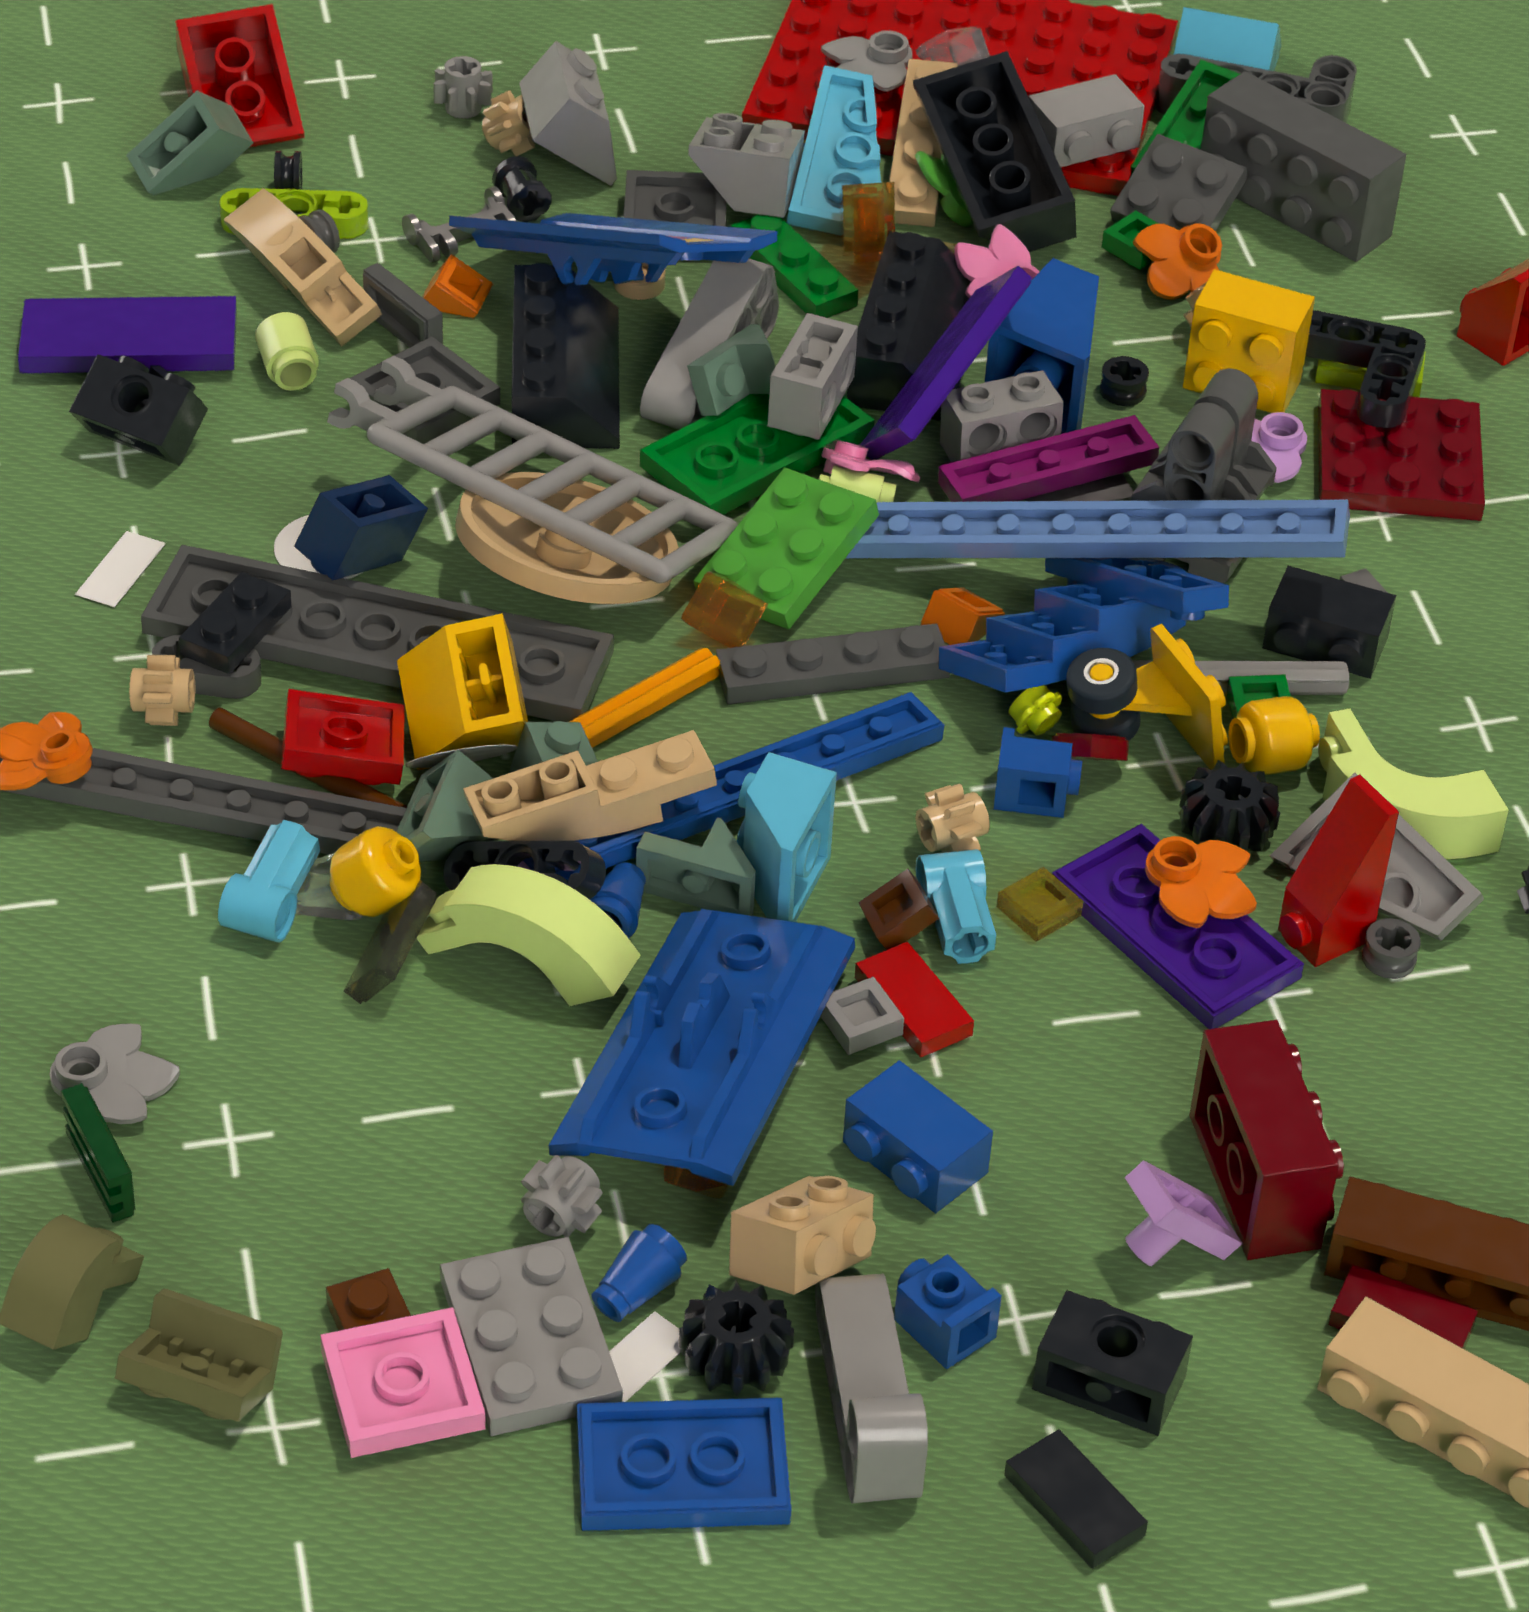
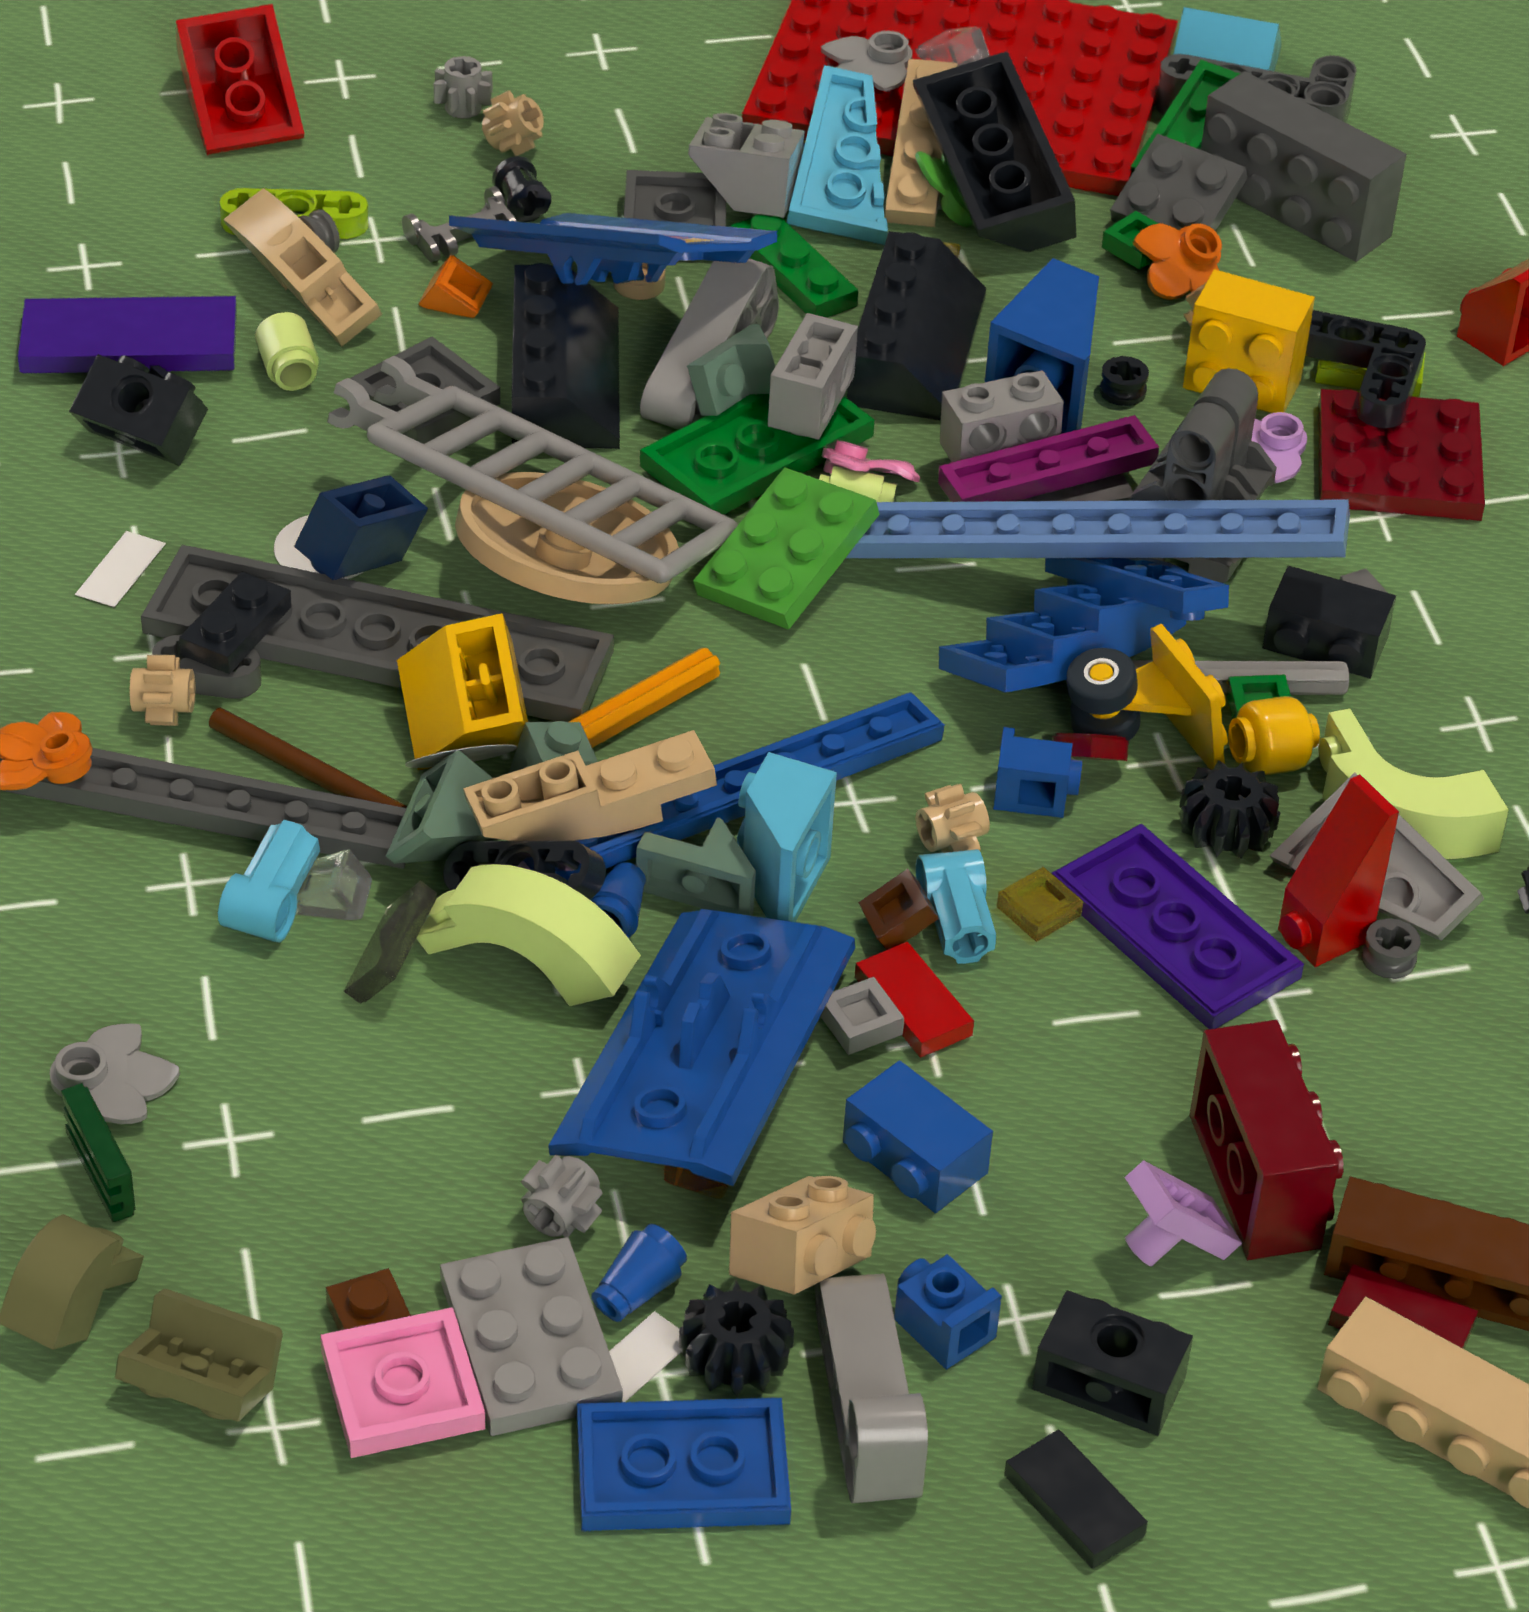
sand green slope [126,91,253,195] -> none
black bush [274,151,303,190] -> none
red plate [281,689,405,785] -> none
yellow head [330,826,421,917] -> none
dark grey tile [363,263,443,347] -> none
light grey slope [519,41,617,186] -> none
clear orange slope [681,571,768,648] -> none
dark grey plate [716,623,950,705] -> none
clear orange slope [839,182,895,264] -> none
dark purple tile [860,266,1032,460] -> none
orange slope [921,587,1006,645] -> none
bright pink plate [954,224,1039,298] -> none
neon yellow plate [1008,685,1062,736] -> none
light grey brick [1028,74,1145,167] -> none
orange plate [1145,836,1257,928] -> none

